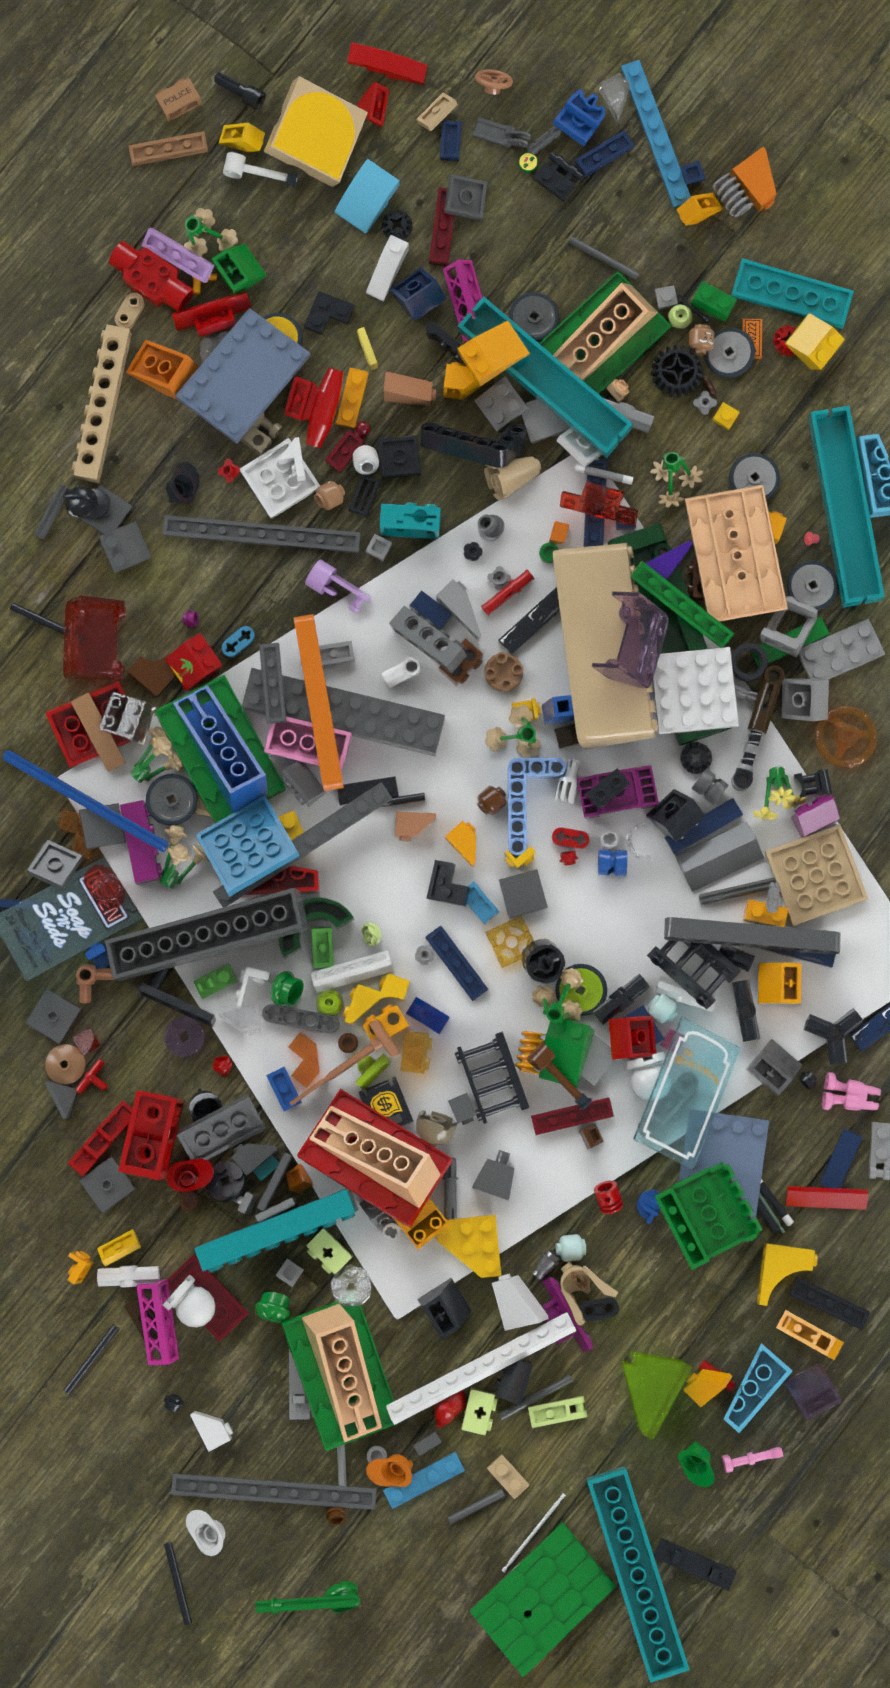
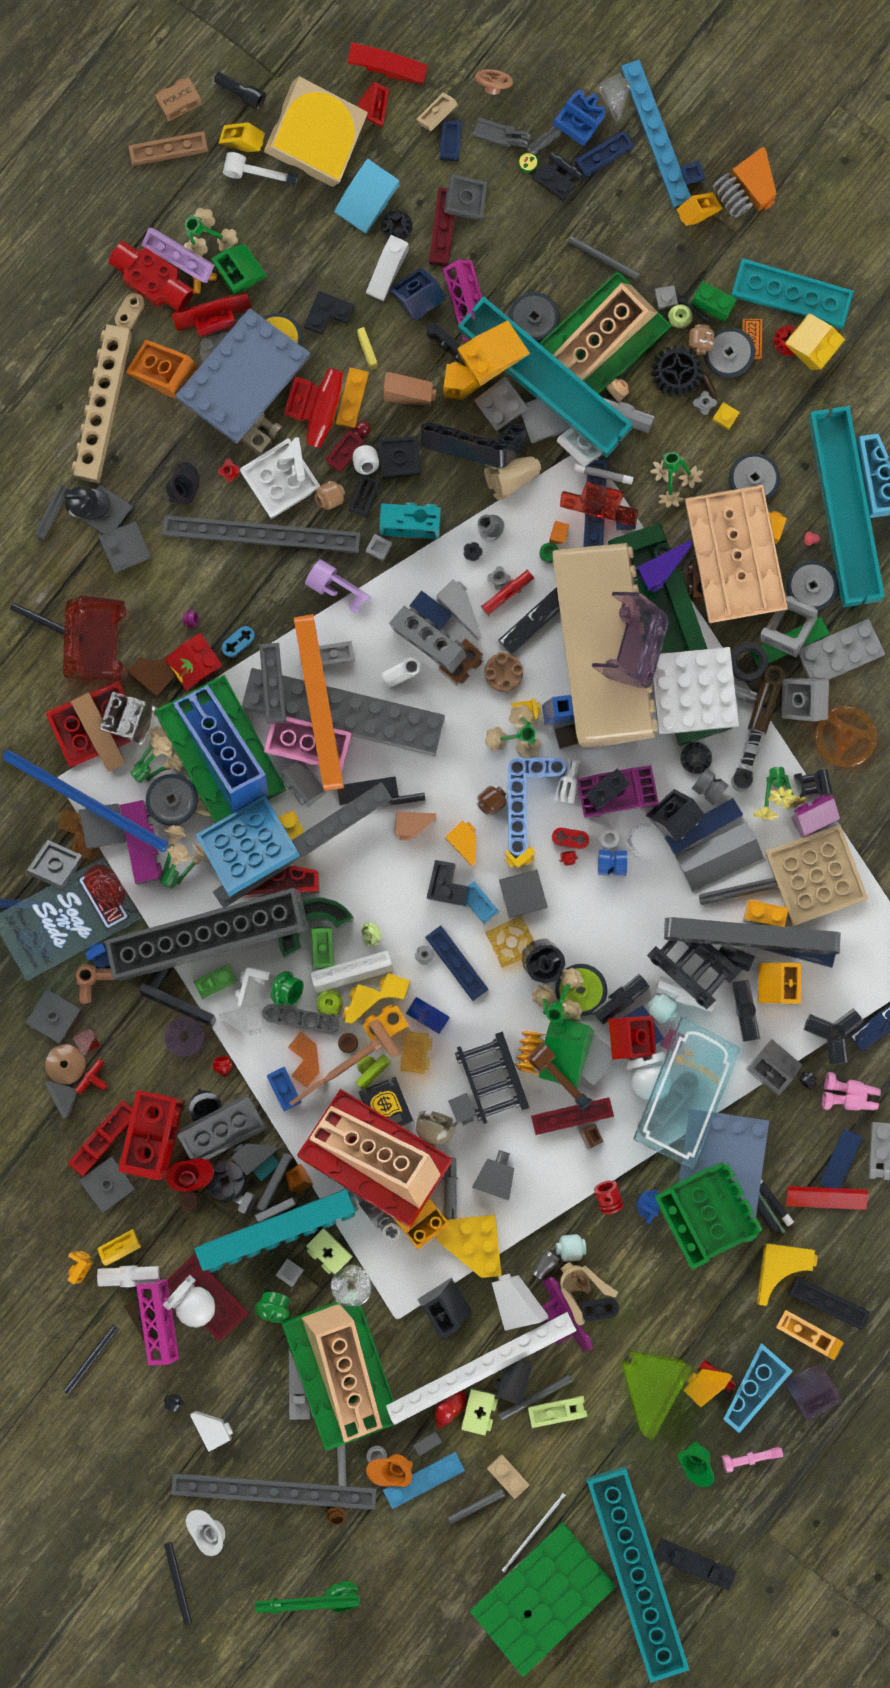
green tile [629,561,735,648] -> none
light grey axle [766,882,781,913] -> none

